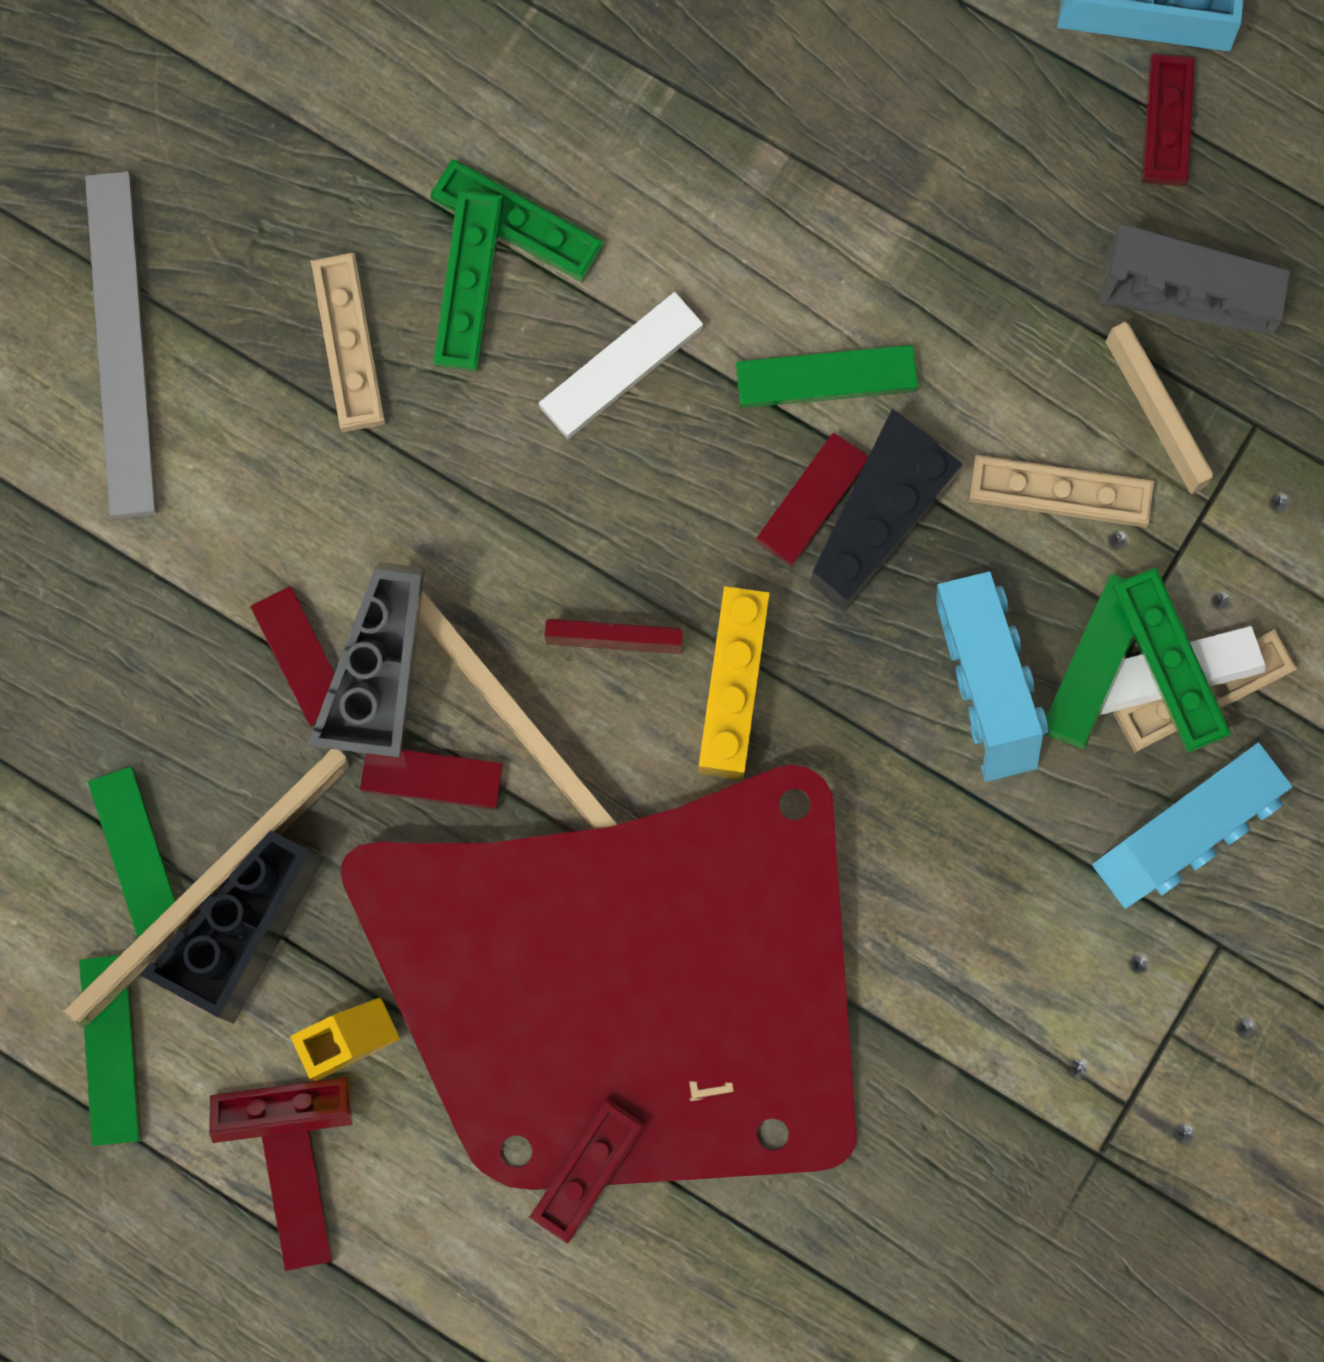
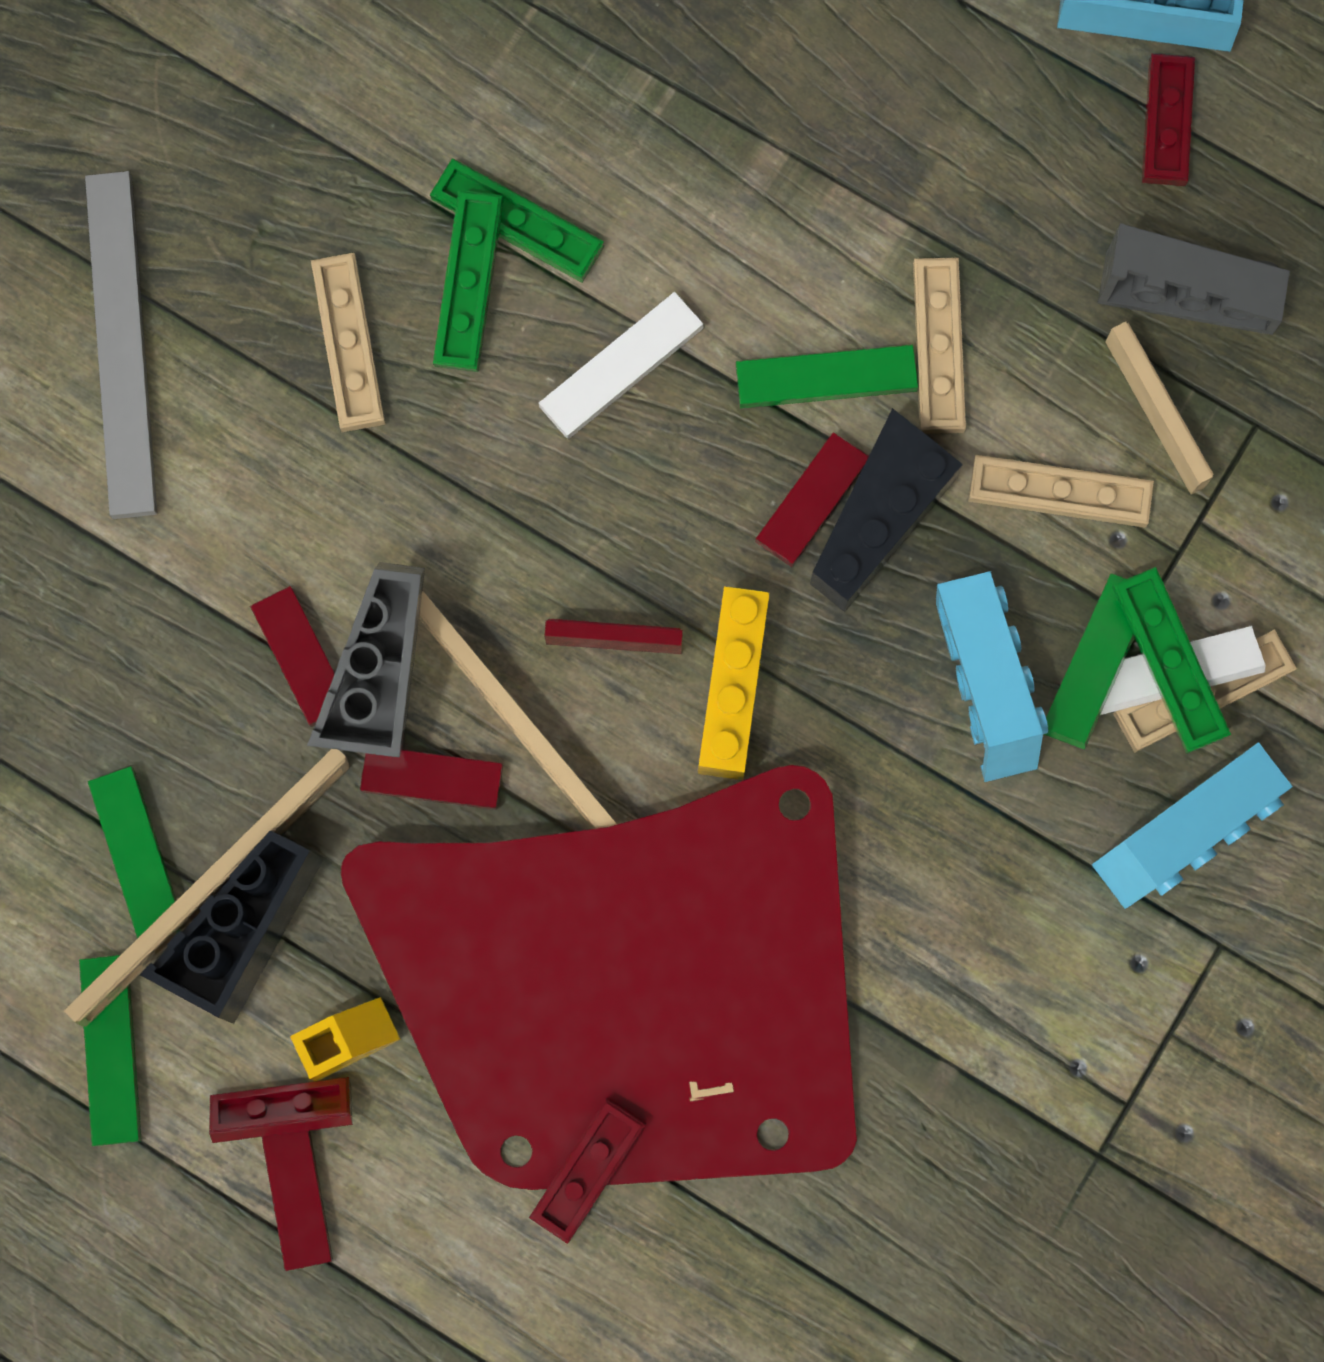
none -> tan tile [913,258,966,434]

